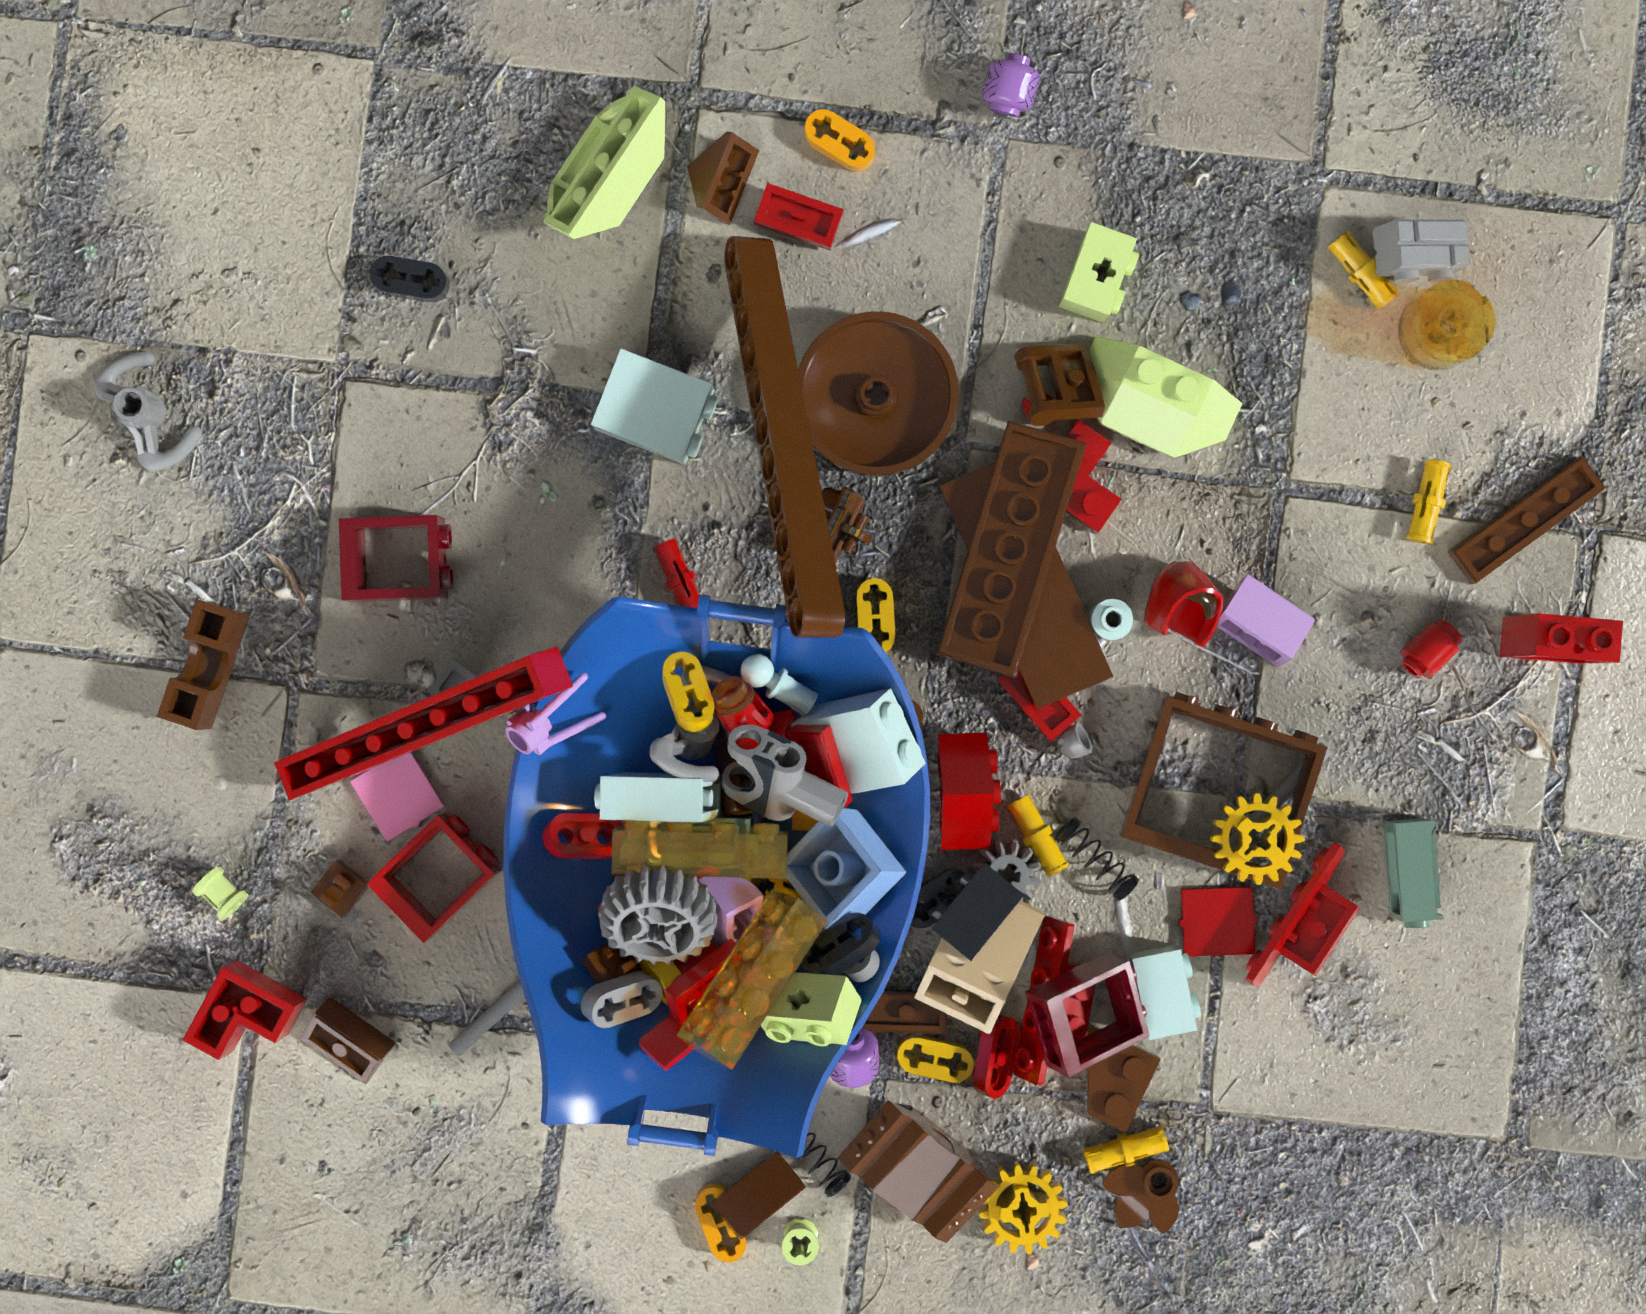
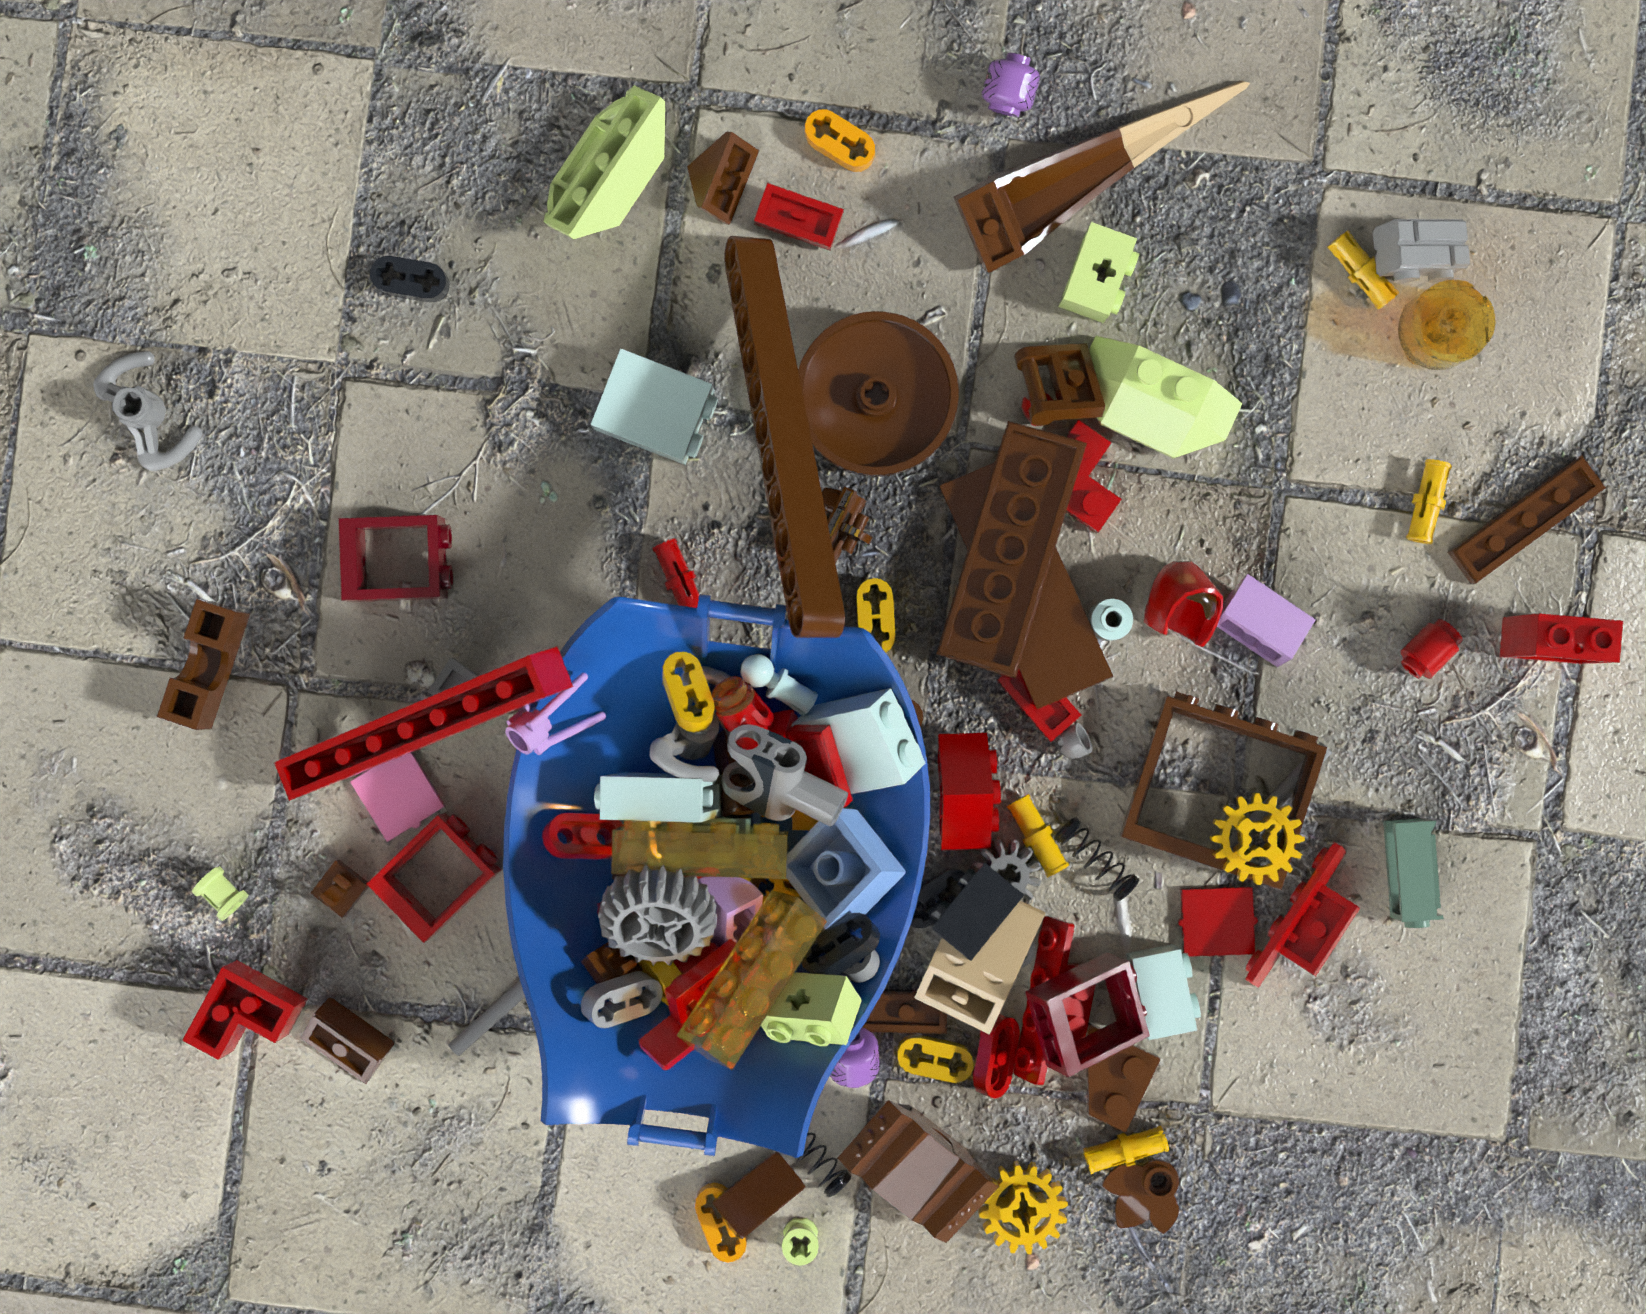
none -> reddish brown plate [953,81,1250,273]

